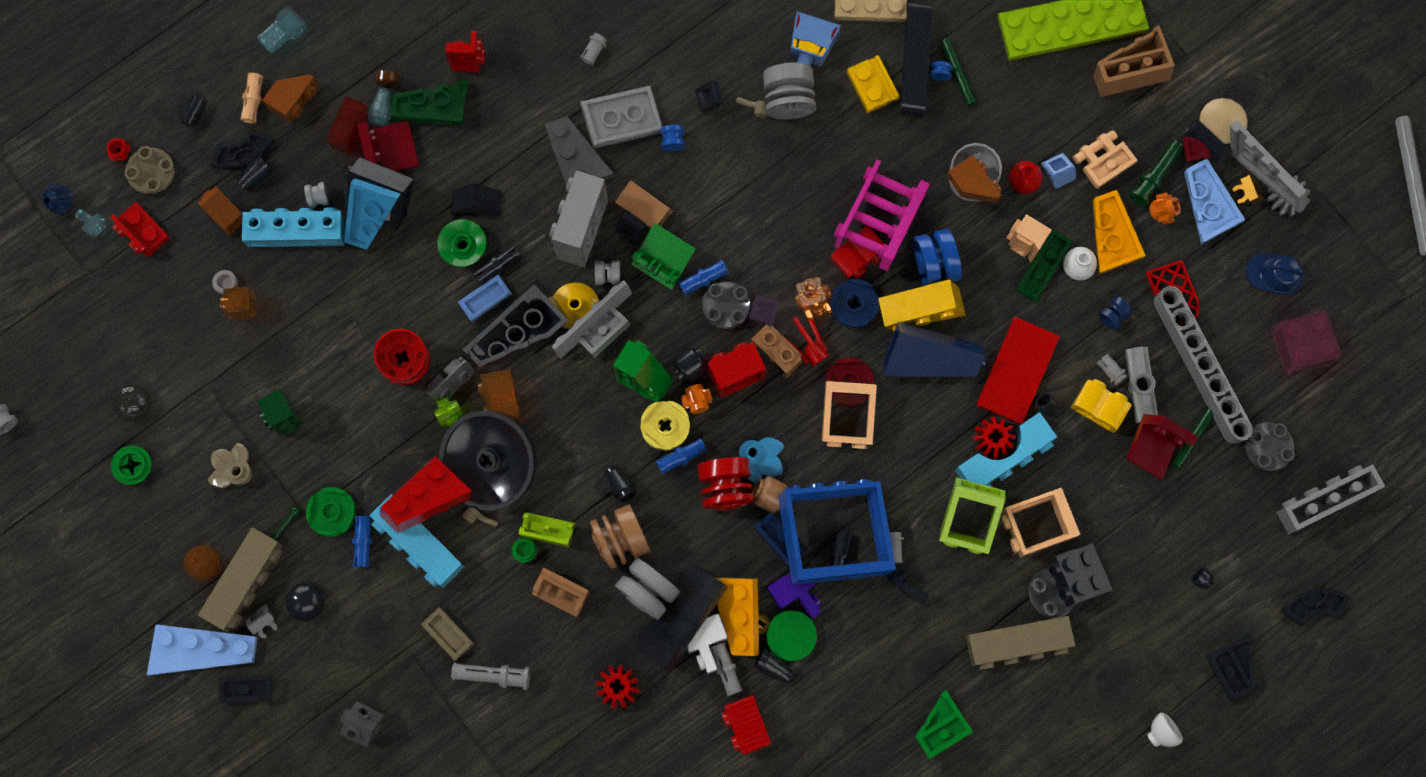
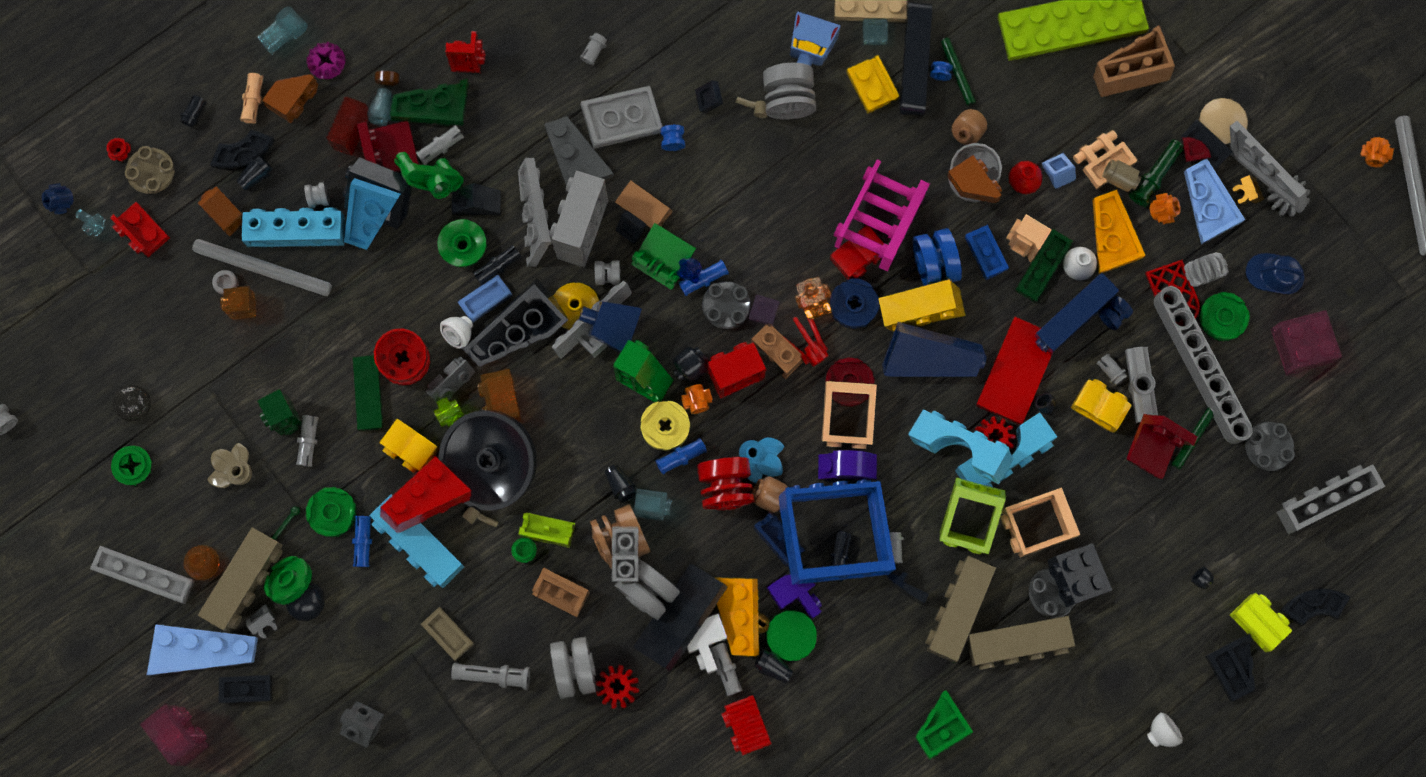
none -> light grey tile [90,546,195,604]
none -> clear pink brick [140,704,209,766]
none -> light grey axle [192,239,332,296]
none -> green tile [264,556,312,604]
none -> light grey pin [296,415,319,467]
none -> magenta gear [306,41,345,79]
none -> dark green tile [353,355,383,431]
none -> yellow brick [379,419,440,473]
none -> green connector [394,152,464,199]
none -> light grey pin [416,125,464,165]
none -> white brick [440,316,473,349]
none -> light grey wing [518,158,552,267]
none -> light grey wheel [550,637,596,699]
none -> dark blue torso [579,301,642,353]
none -> light grey slope [612,527,638,581]
none -> clear light blue brick [634,489,672,521]
none -> clear blue plate [677,258,702,284]
none -> dark purple brick [818,450,877,481]
none -> clear light blue tile [863,19,888,45]
none -> medium azure arch [908,410,1014,484]
none -> dark tan brick [925,556,996,663]
none -> medium nougat head [952,109,987,145]
none -> blue plate [965,225,1009,280]
none -> dark blue slope [1034,273,1119,354]
none -> dark tan brick [1102,160,1141,192]
none -> light grey gear [1184,252,1229,287]
none -> green tile [1199,292,1250,341]
none -> neon yellow brick [1230,593,1292,653]
none -> orange gear [1361,137,1394,167]

